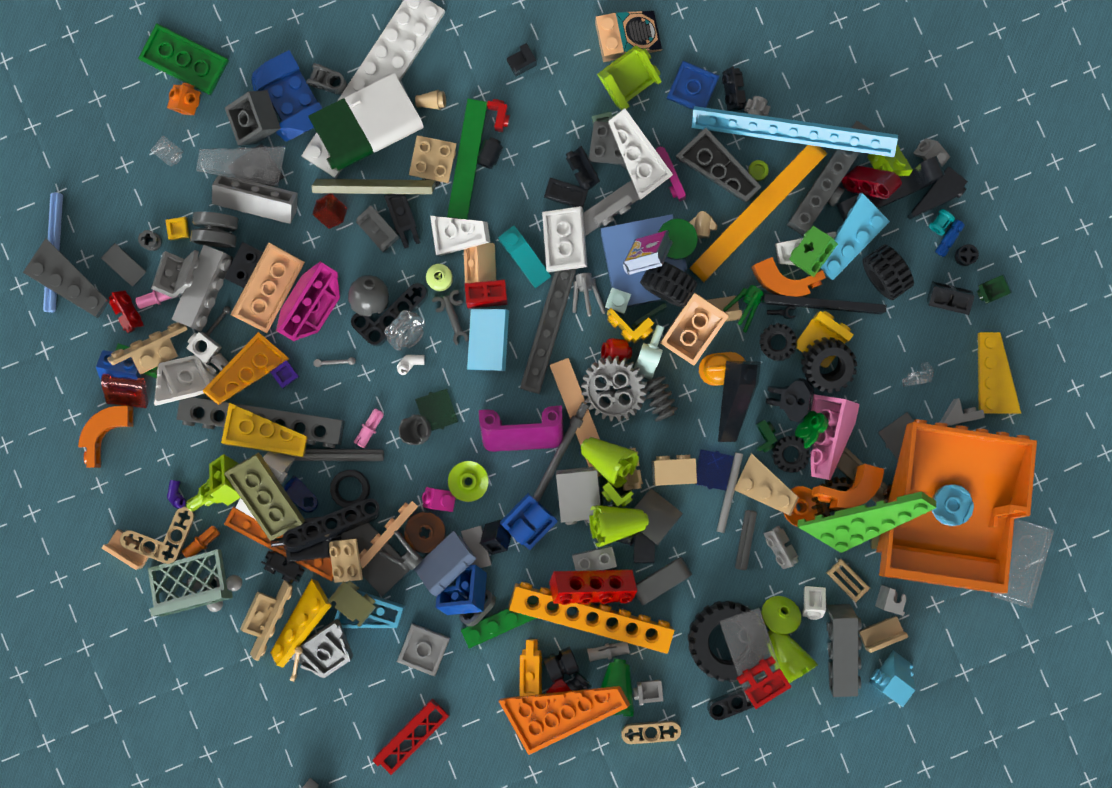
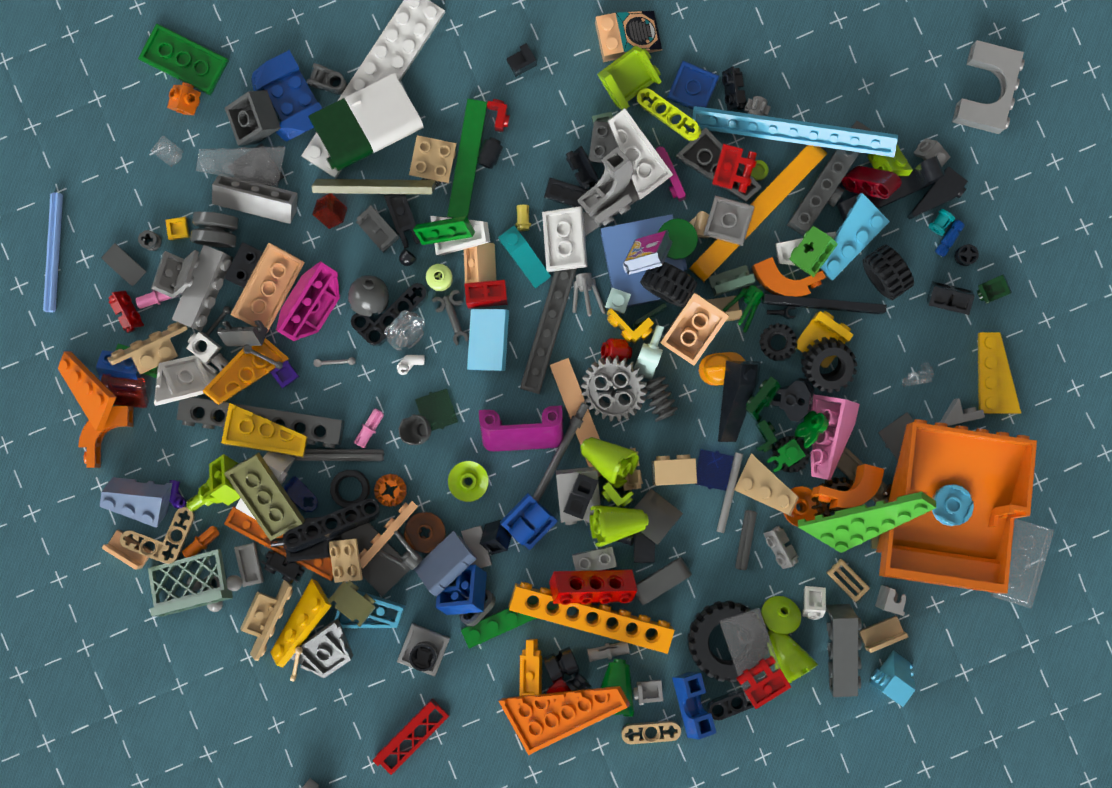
dark grey wedge [23,238,109,318] -> none
tan cone [415,90,446,110] -> none
dark pink bracket [422,487,455,512] -> none
none -> orange wing [58,351,116,431]
none -> sand blue wedge [99,477,172,528]
none -> dark grey hinge [217,320,268,346]
none -> light grey tile [234,542,264,587]
none -> dark grey hinge [243,345,283,369]
none -> orange gear [374,474,407,507]
none -> black hinge [399,249,417,266]
none -> black wheel [409,641,438,672]
none -> green plate [413,216,475,245]
none -> light yellow pin [515,205,531,231]
none -> black slope [563,473,598,519]
none -> light grey arch [577,147,633,217]
none -> neon yellow beam [637,88,701,141]
none -> blue arch [672,672,716,739]
none -> light grey tile [704,196,755,246]
none -> sand green bracket [708,265,755,297]
none -> red plate [712,144,757,193]
none -> dark green wing [745,377,780,422]
none -> green plate [767,439,806,472]
none -> light grey arch [952,40,1025,134]

